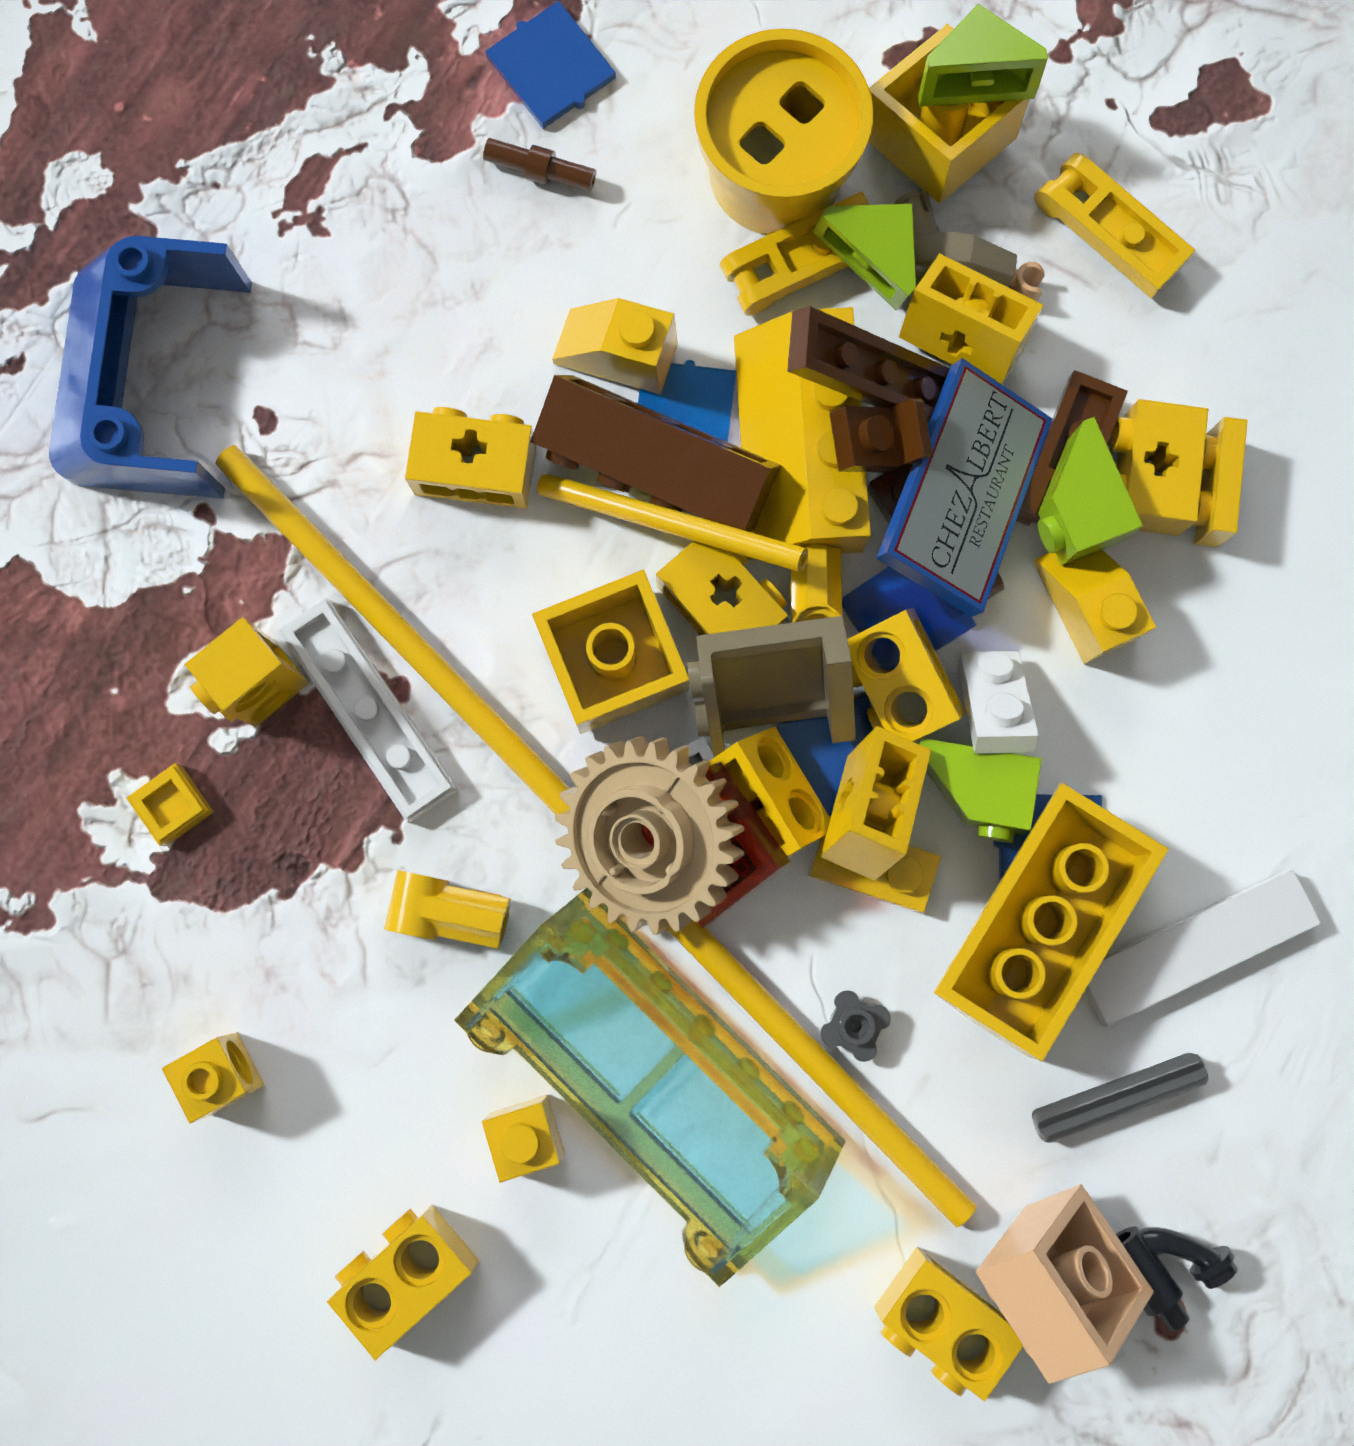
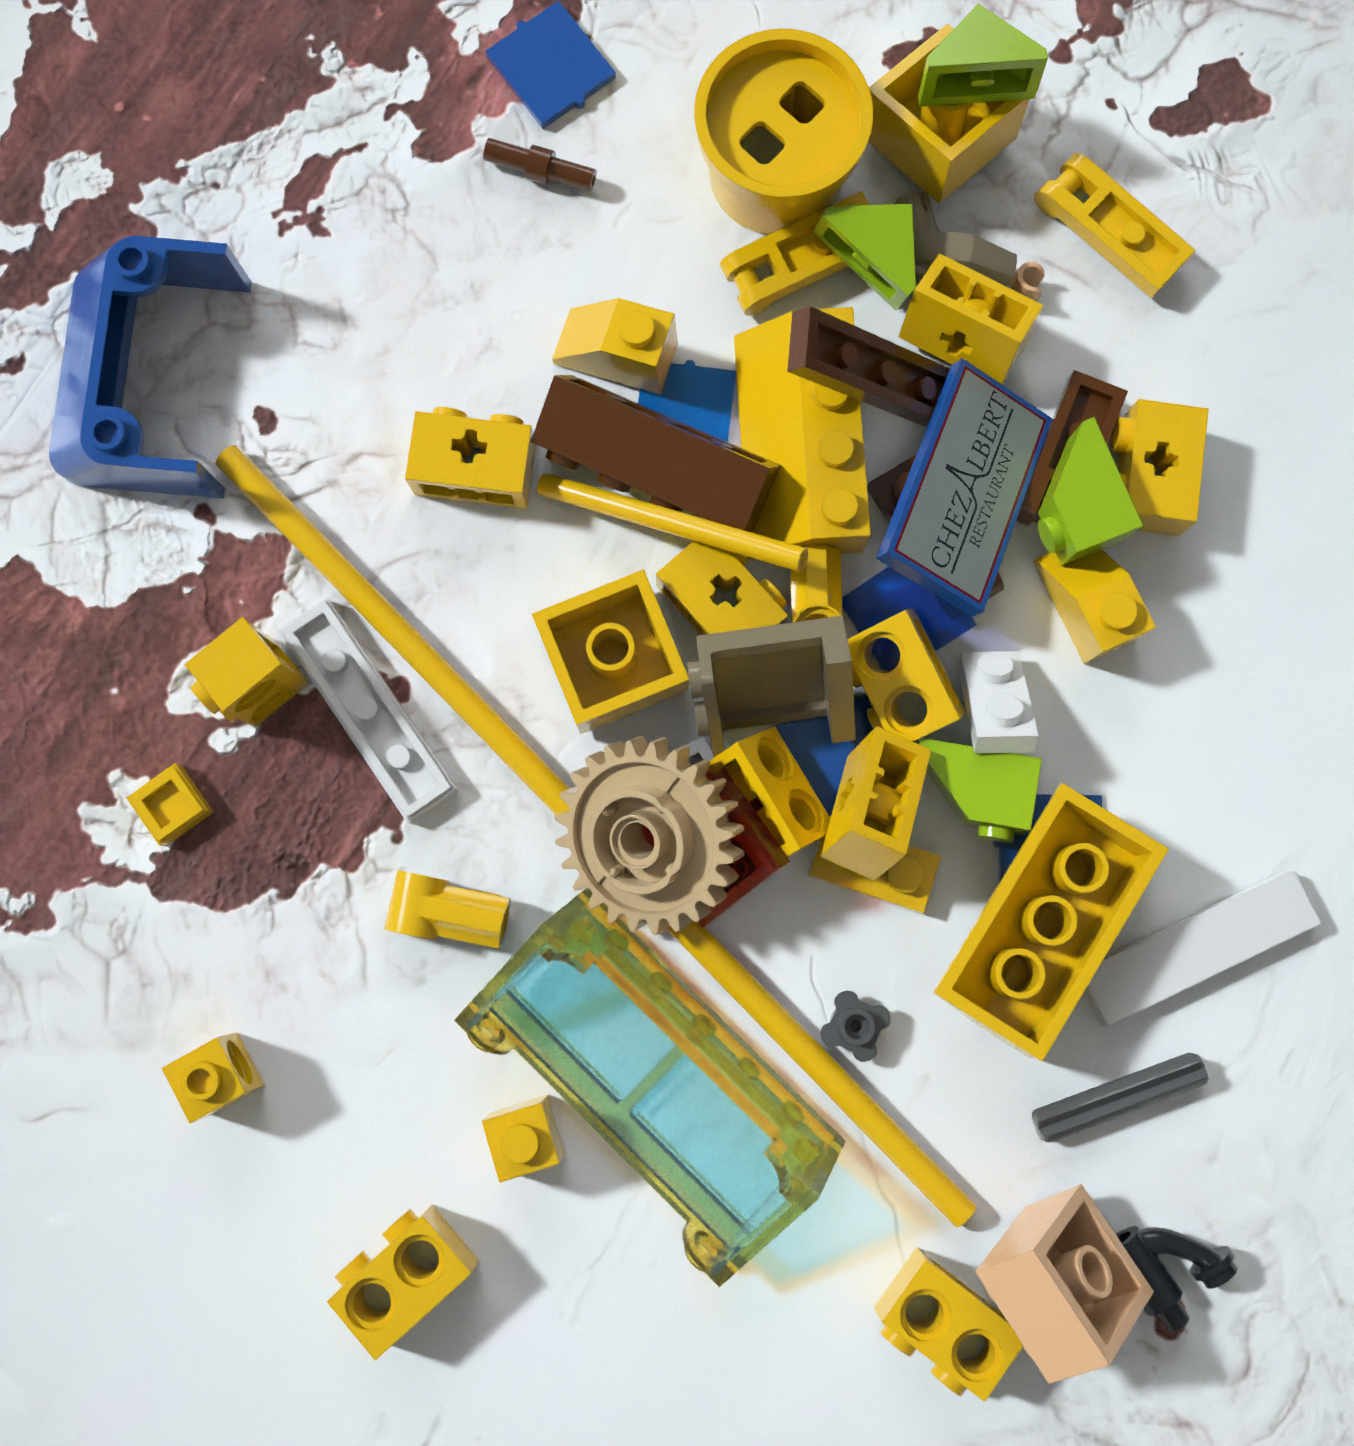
reddish brown bracket [829,398,932,472] -> none
yellow plate [1194,417,1248,547] -> none

